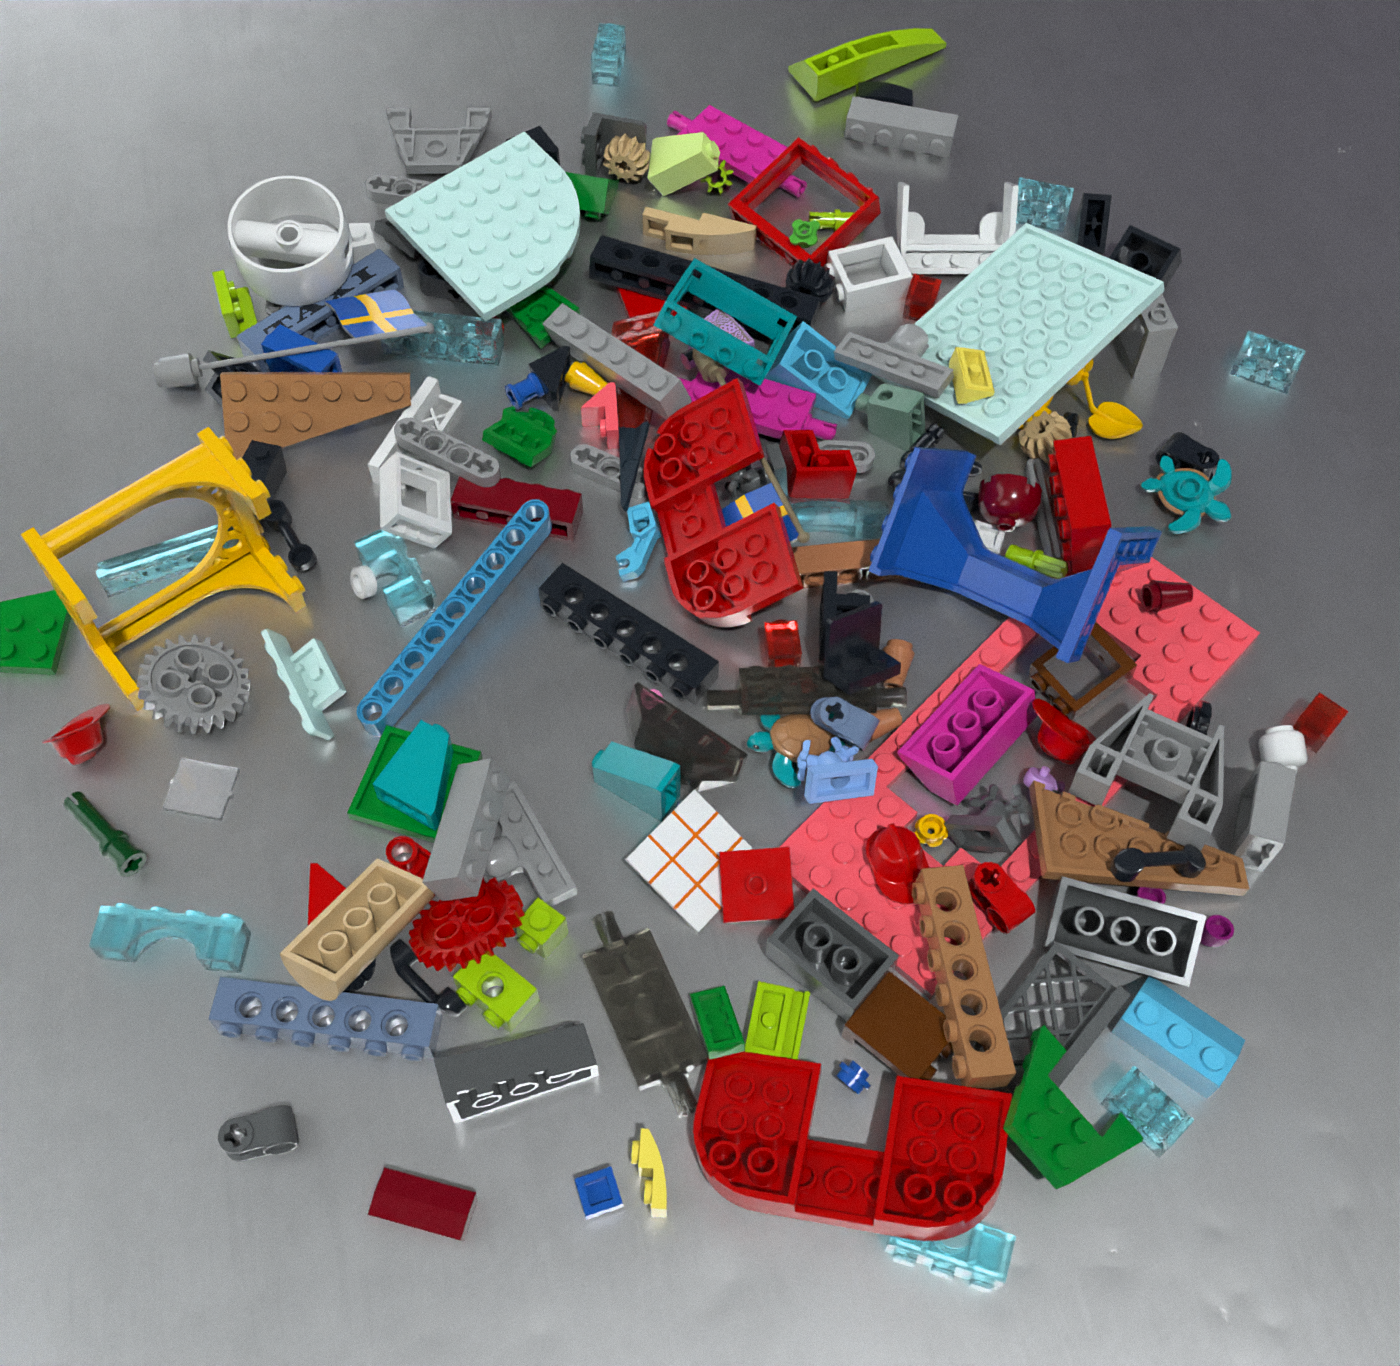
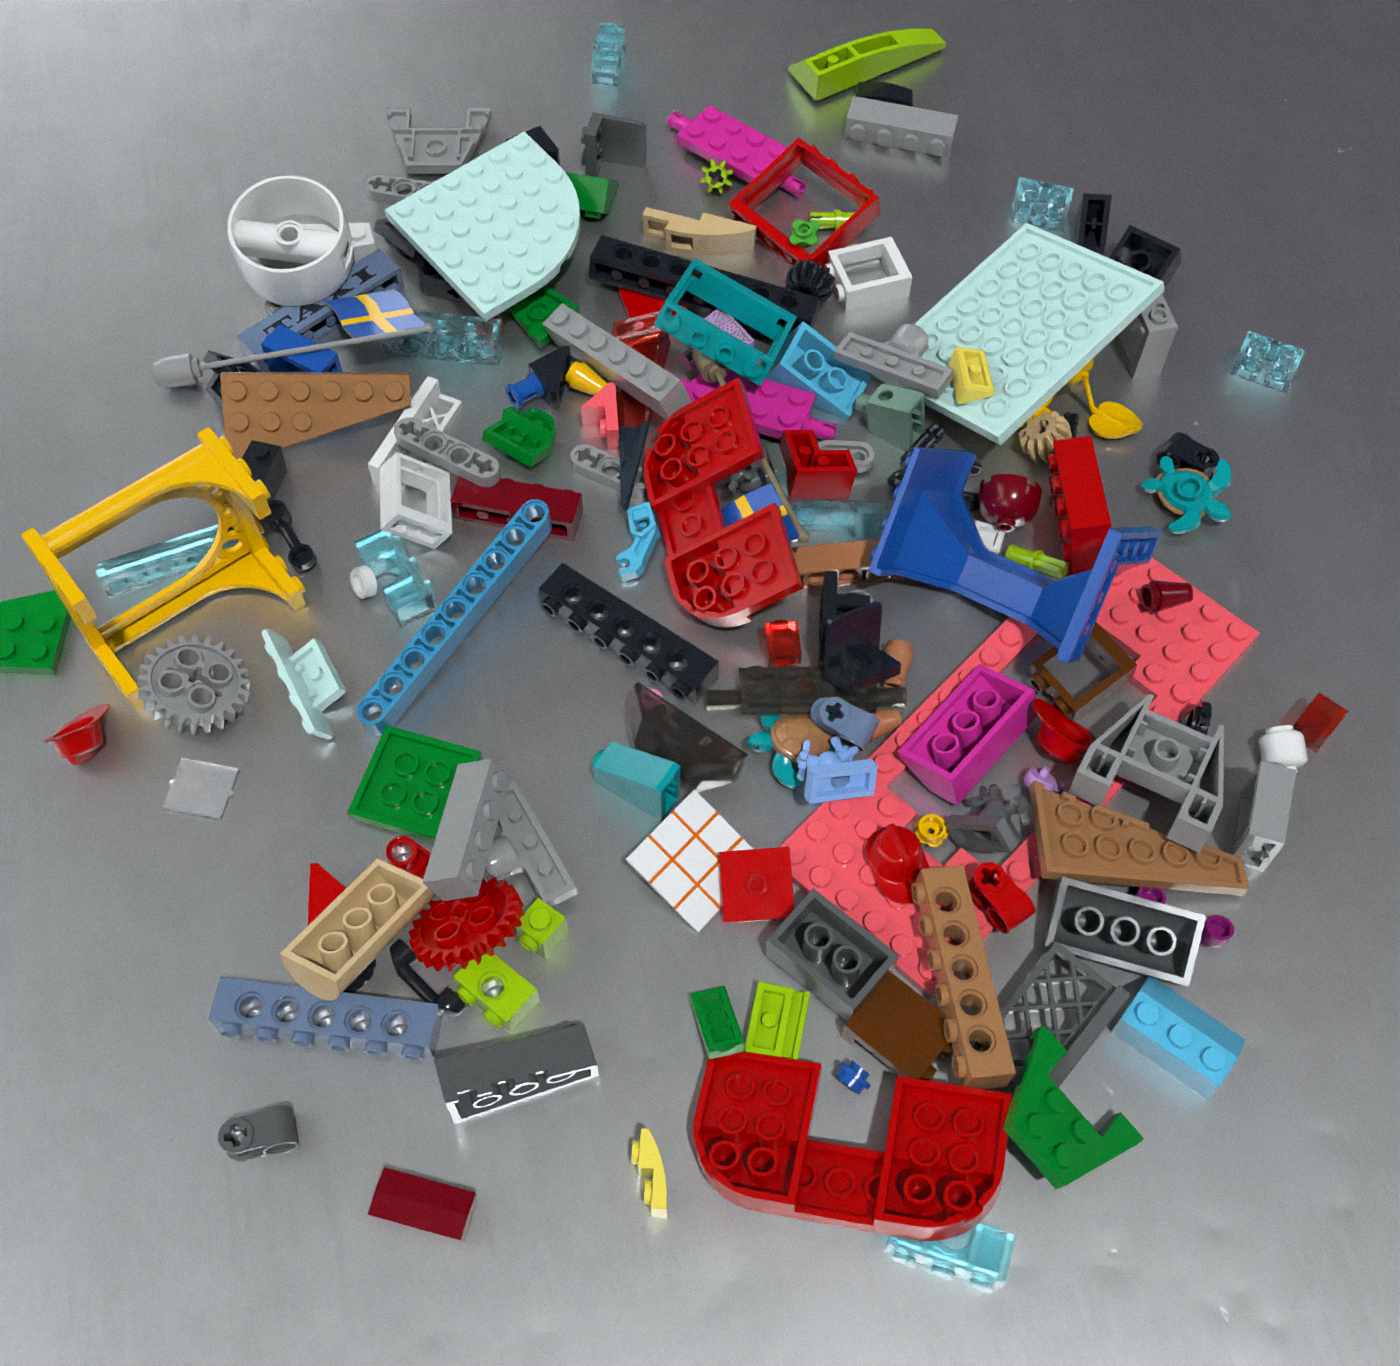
dark green pin [63,791,147,877] -> none
clear light blue arch [89,903,251,974] -> none
lime bracket [212,270,257,338] -> none
teal slope [373,720,454,831] -> none
blue plate [574,1166,623,1220] -> none
clear smoke plate [582,911,708,1118] -> none
tan gear [603,133,650,183] -> none
yellowish green slope [648,132,720,196] -> none
white windscreen [896,182,1019,274] -> none
clear red brick [902,274,942,322] -> none
light grey axle [1025,458,1063,560] -> none
clear light blue brick [1100,1066,1194,1158] -> none
black bar [1110,844,1206,882] -> none

